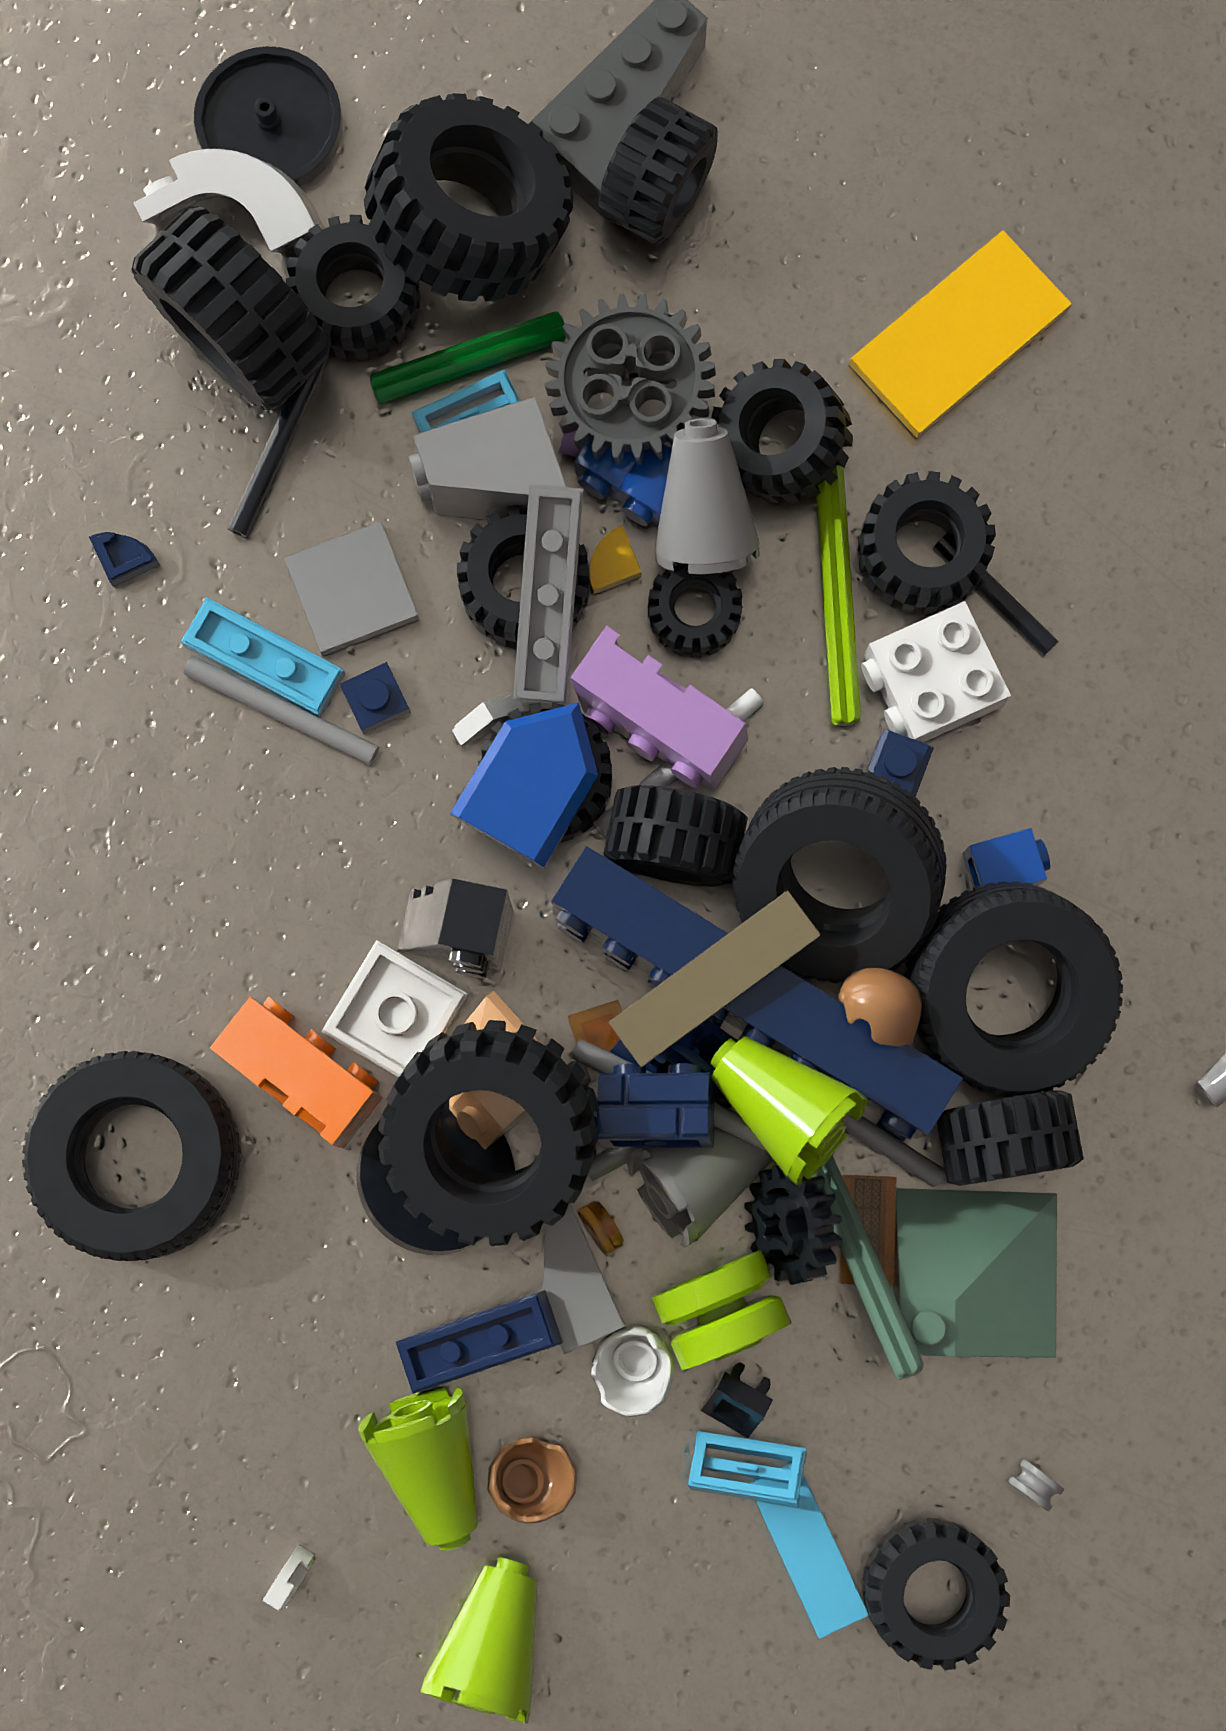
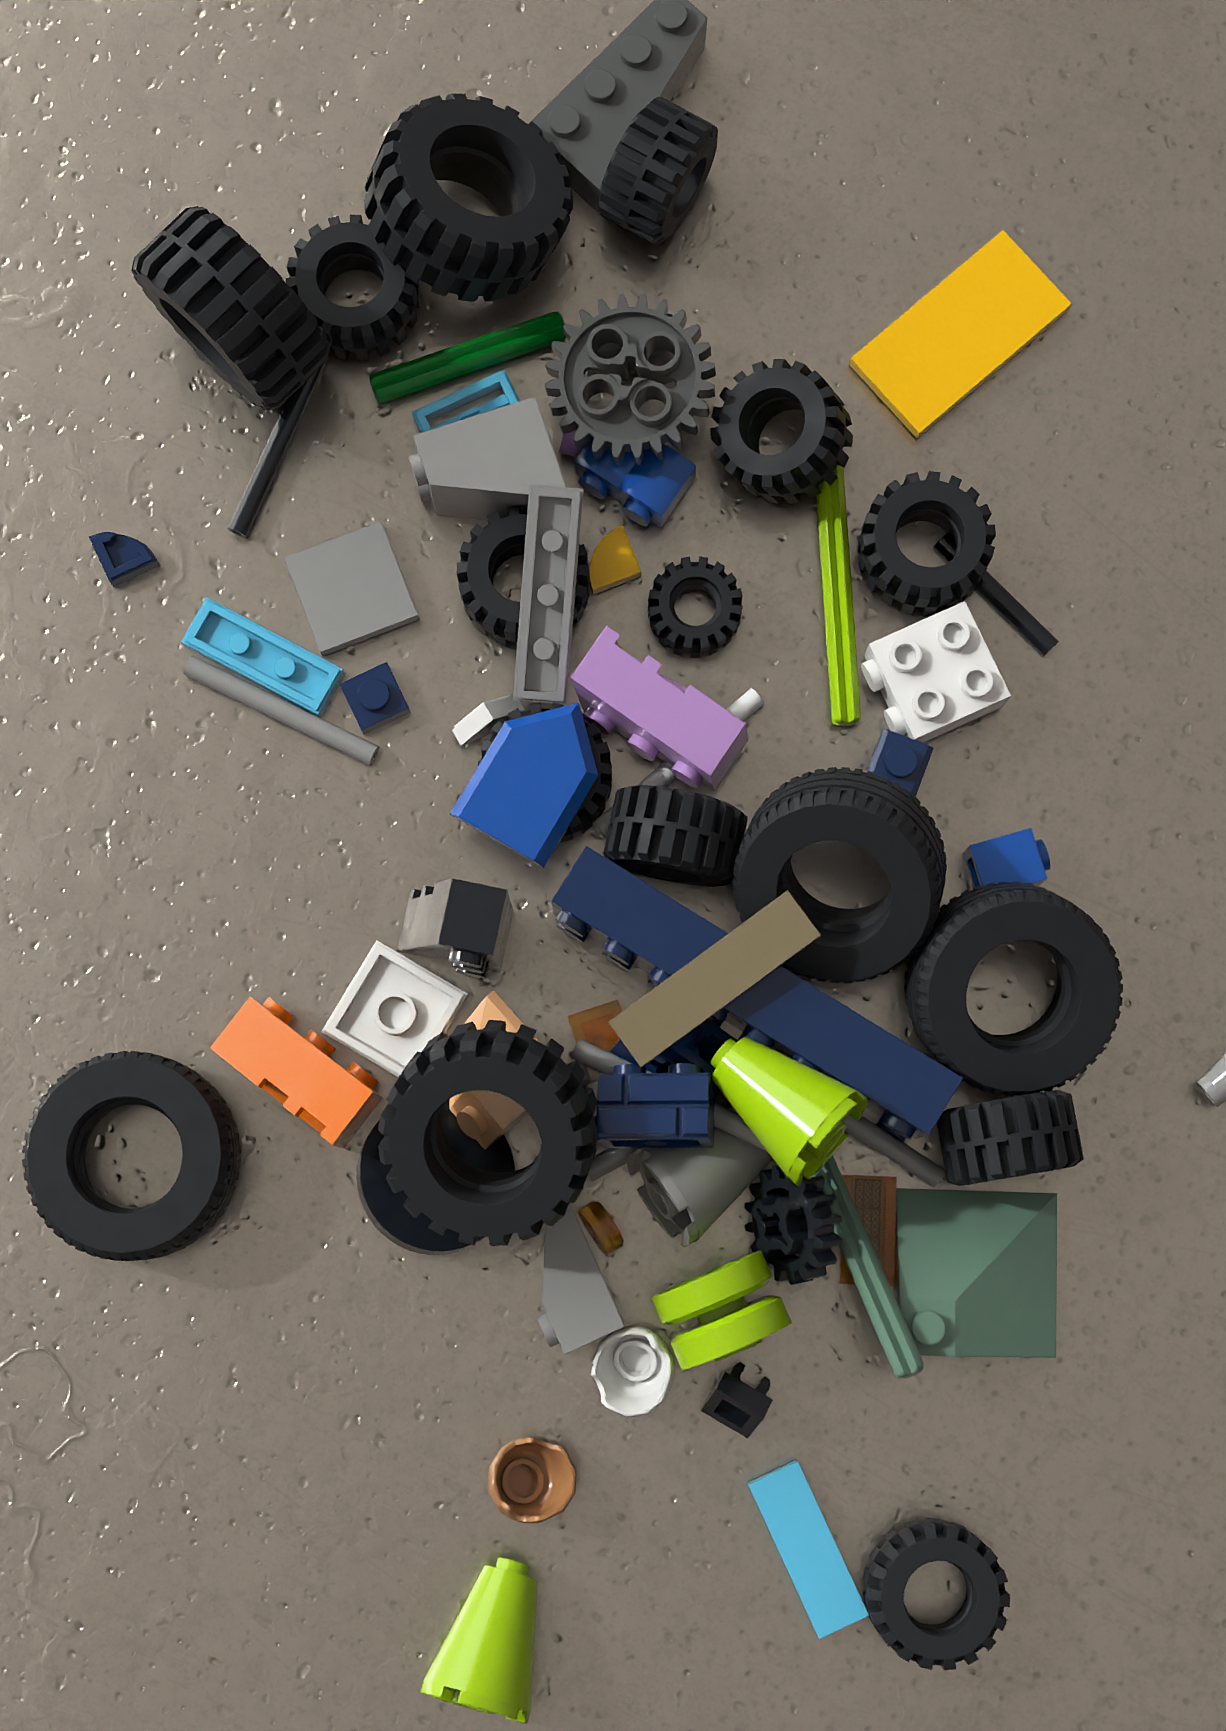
white arch [133,149,325,254] -> none
black piece [194,46,343,187] -> none
white tile [262,1545,315,1611] -> none
lime cone [358,1387,478,1551] -> none
dark blue tile [396,1290,563,1394] -> none
light grey cone [655,418,760,574] -> none
medium azure tile [688,1431,807,1507] -> none
medium nougat hair [838,968,922,1047] -> none
light grey bush [1008,1459,1065,1512] -> none

